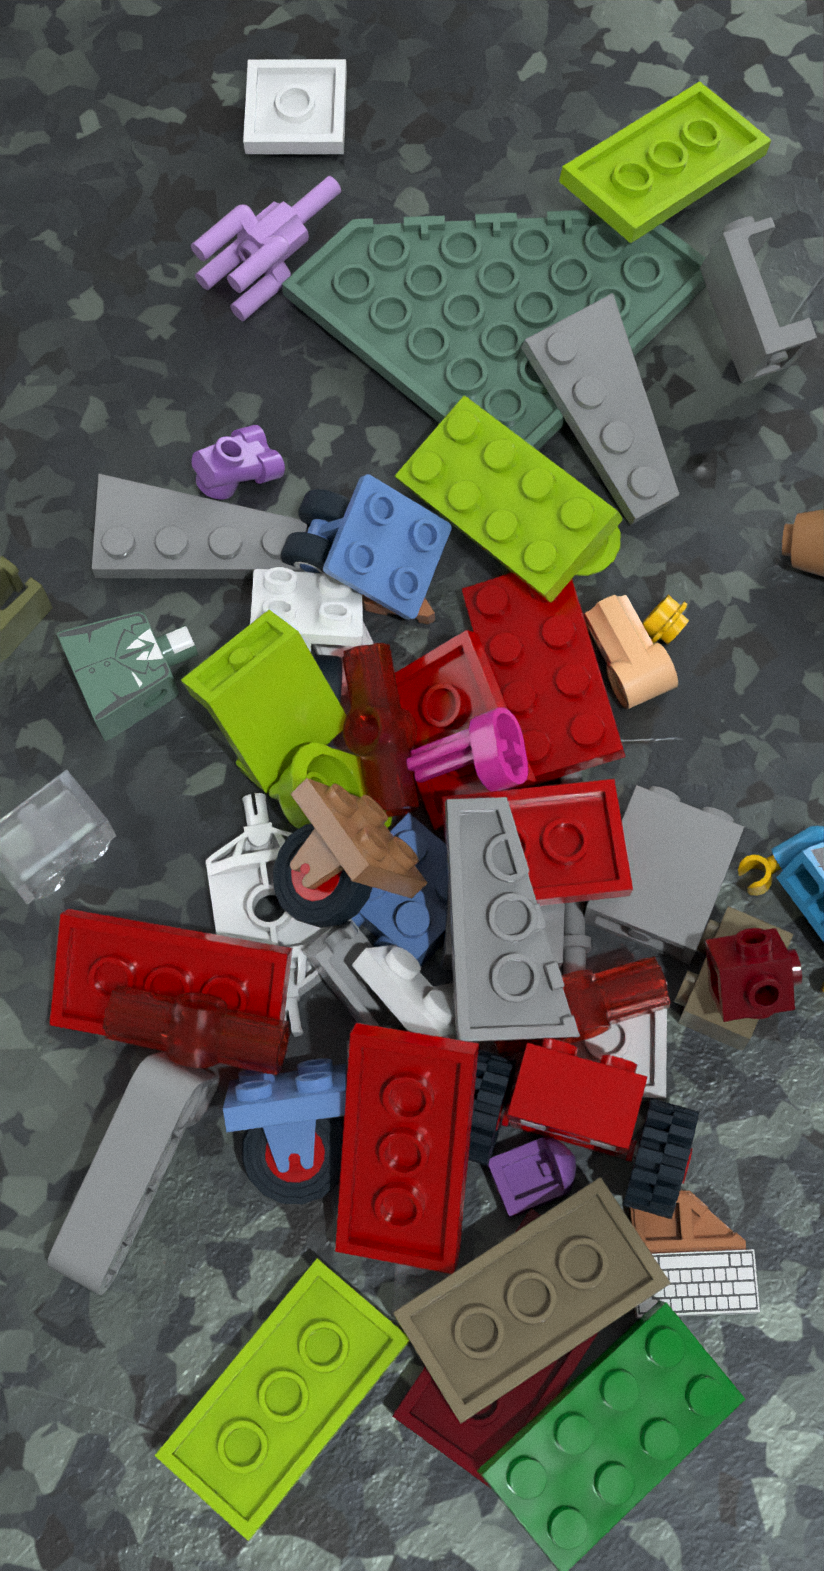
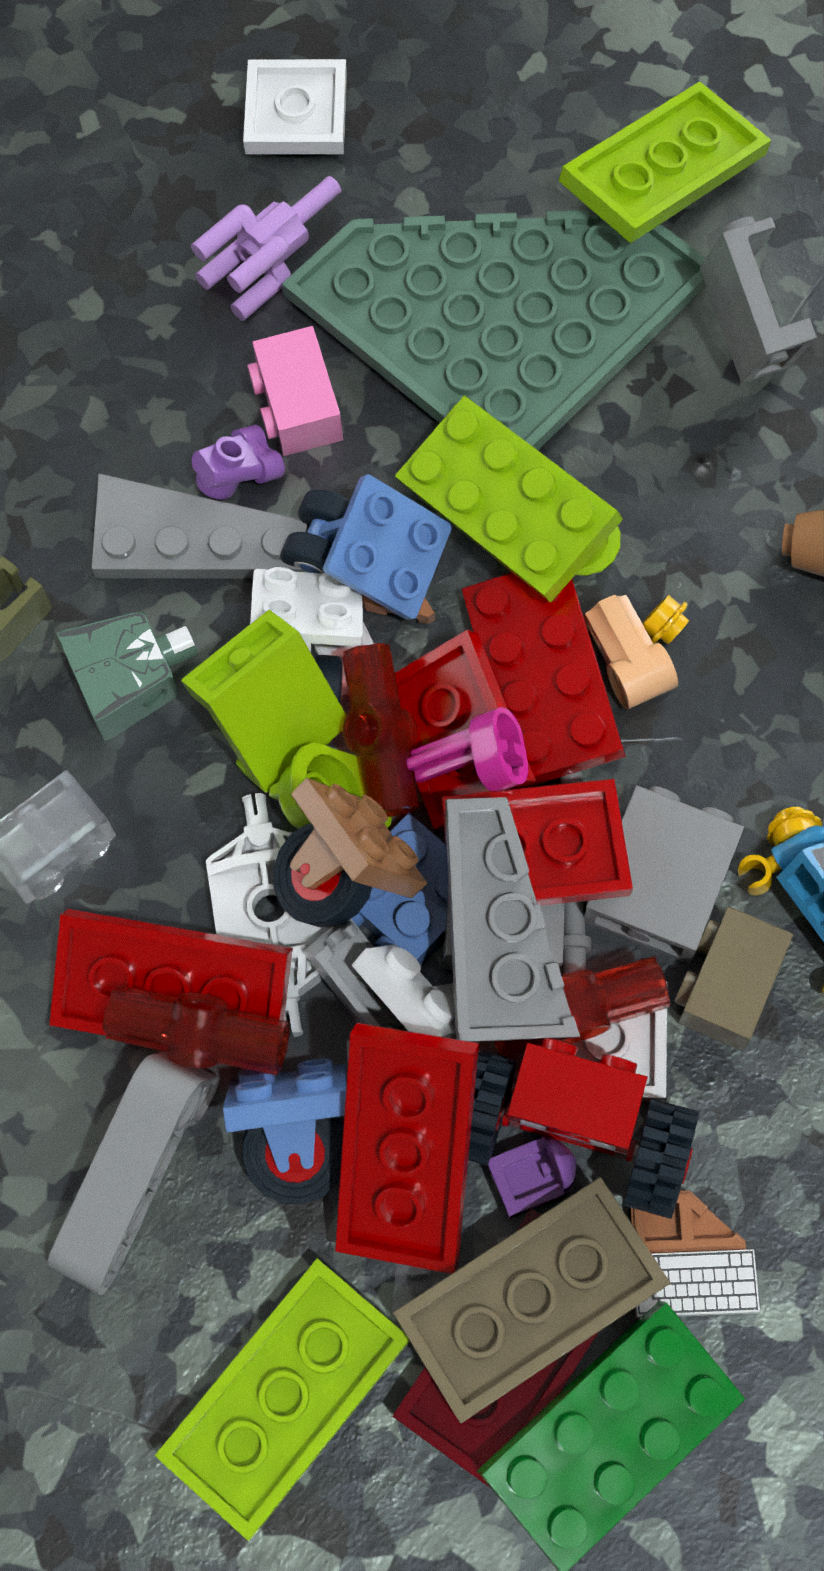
light grey wing [521,293,679,526] -> none
dark red brick [705,928,802,1022] -> none
none -> bright pink brick [247,326,343,456]
none -> yellow plate [767,807,822,846]

